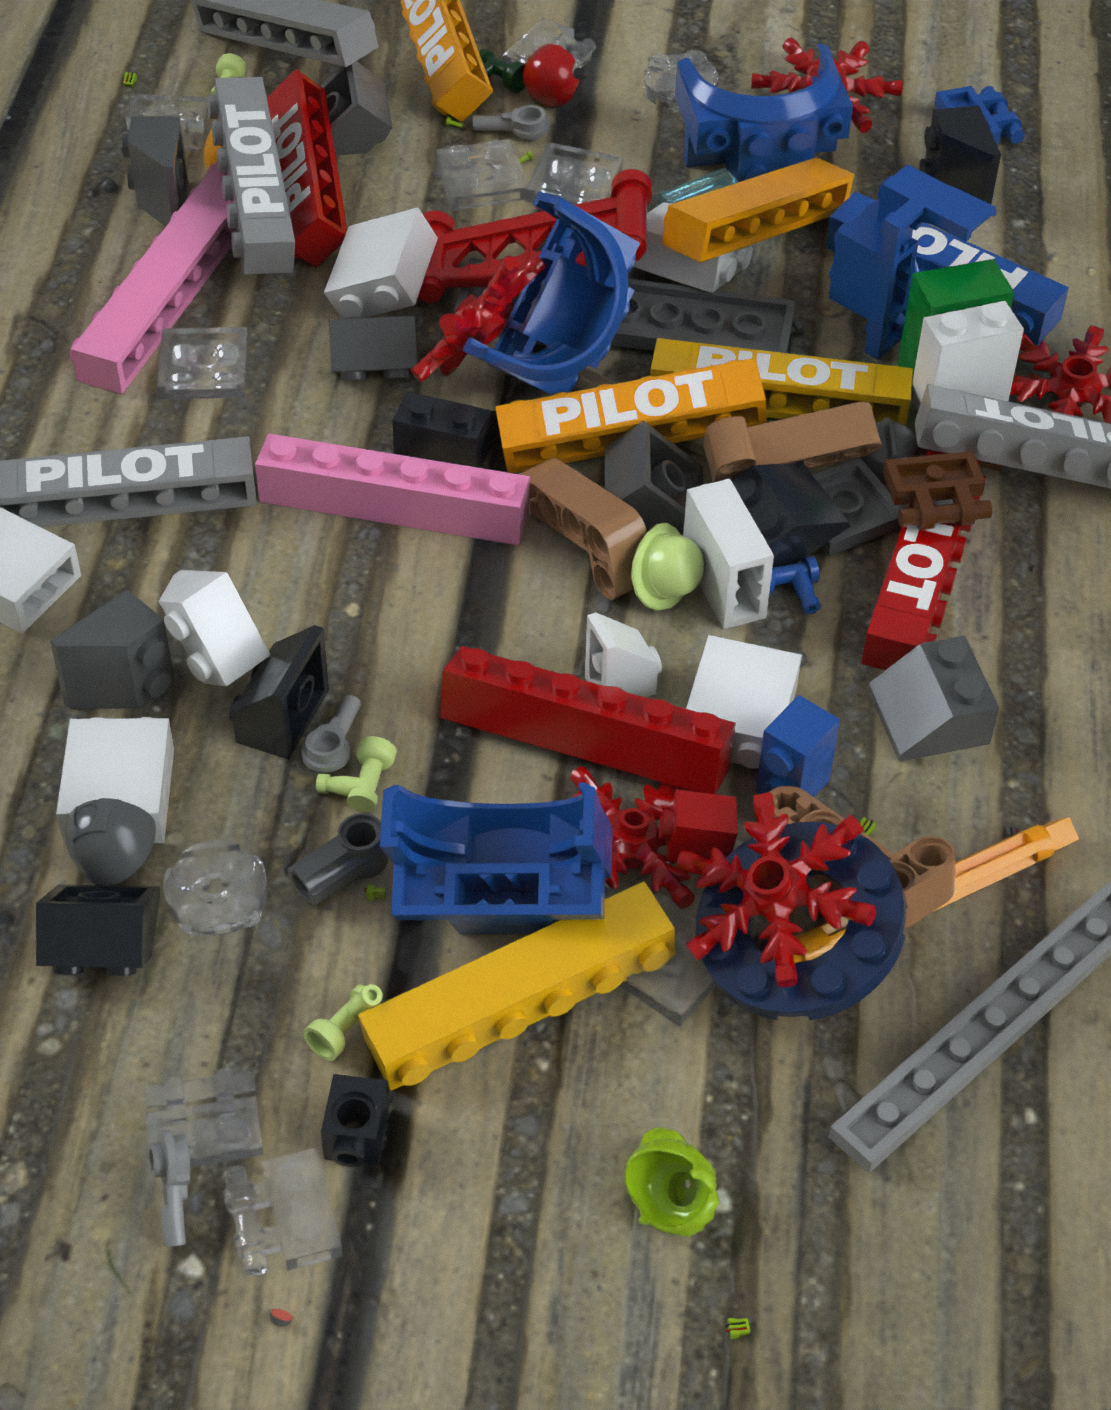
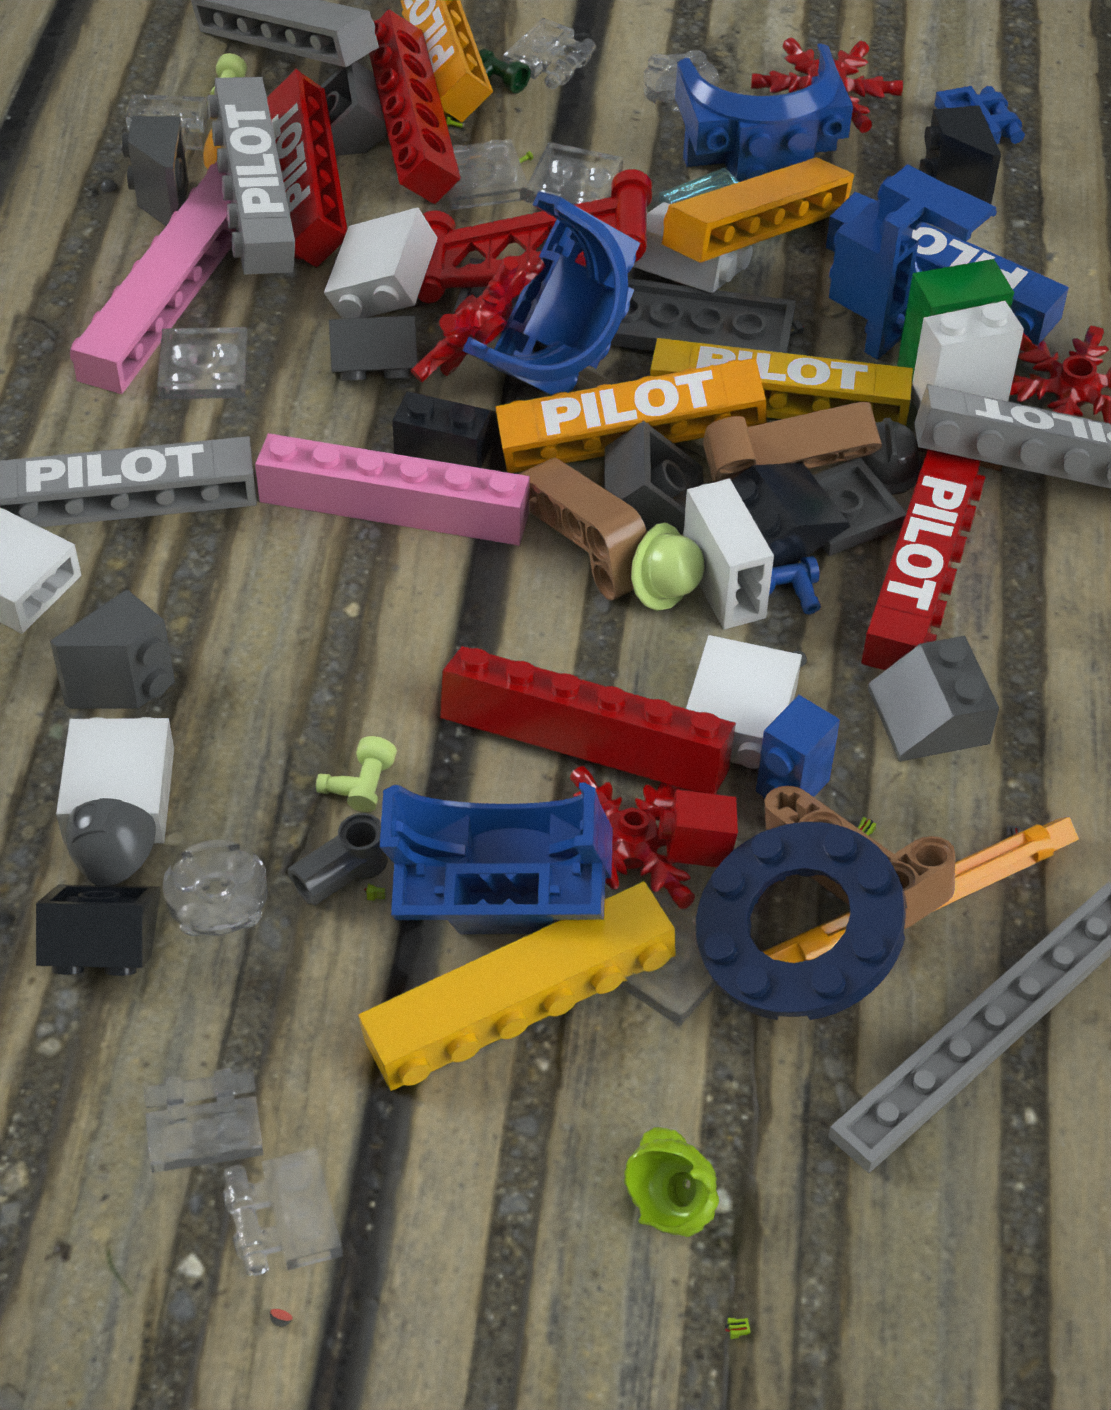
lime piece [123,72,137,87] -> none
light grey plate [148,1130,190,1247] -> none
white slope [159,570,270,686] -> none
black slope [229,625,329,760] -> none
light grey plate [301,695,361,773] -> none
yellowish green piece [303,984,383,1061] -> none
black brick [321,1074,390,1168] -> none
light grey plate [473,105,550,141] -> none
red hair [523,43,579,108] -> none
white slope [585,612,662,697] -> none
red piece [677,792,876,988] -> none
reddish brown plate [883,451,992,530] -> none
none -> red brick [369,9,461,204]

